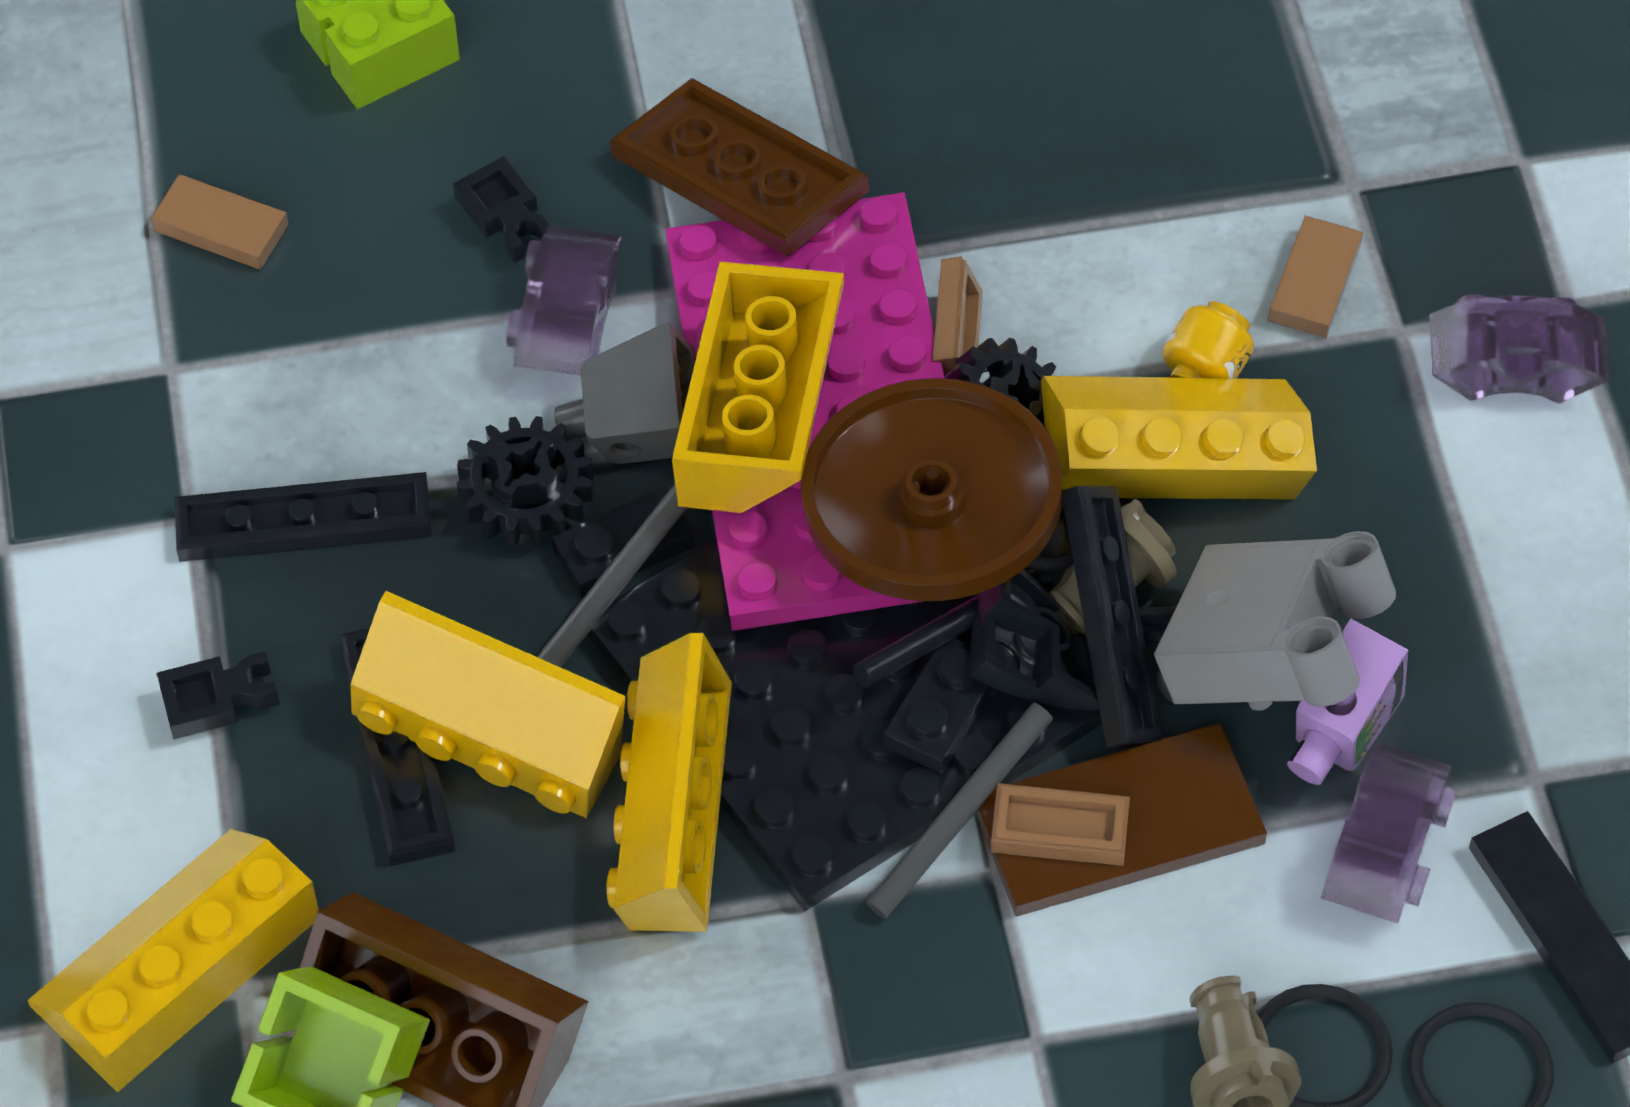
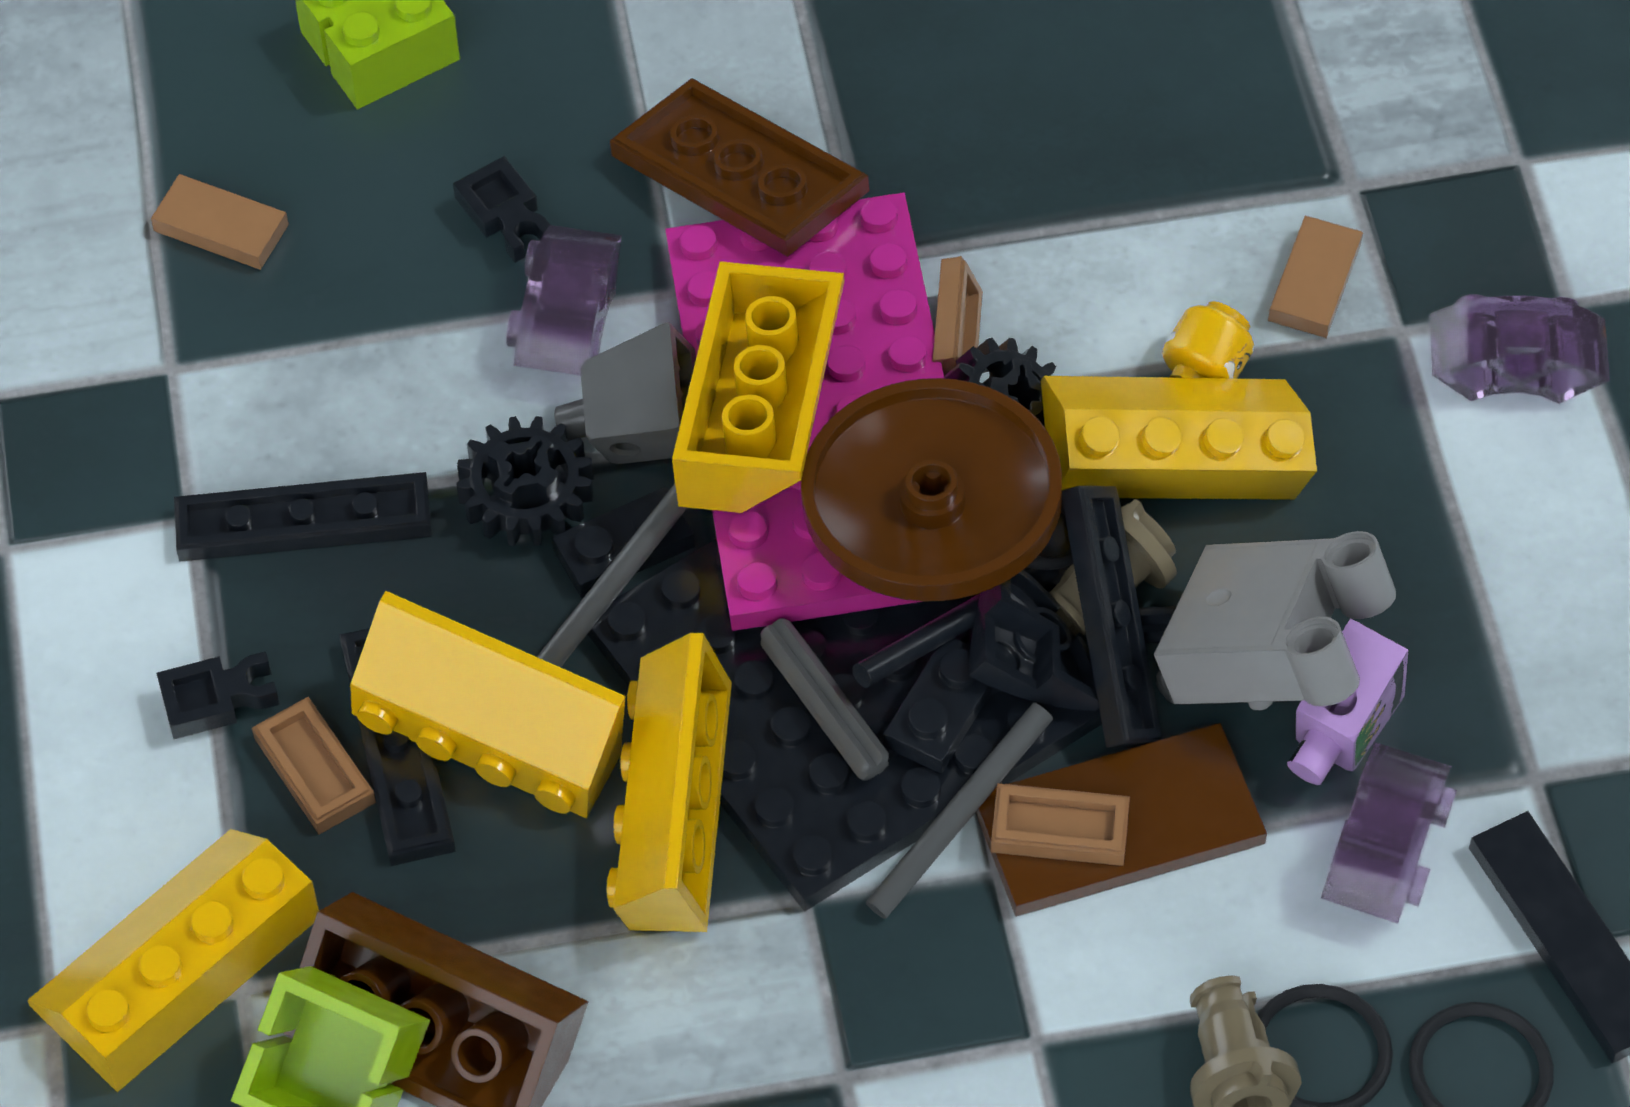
none -> medium nougat tile [252,697,376,835]
none -> dark grey axle [760,618,889,781]

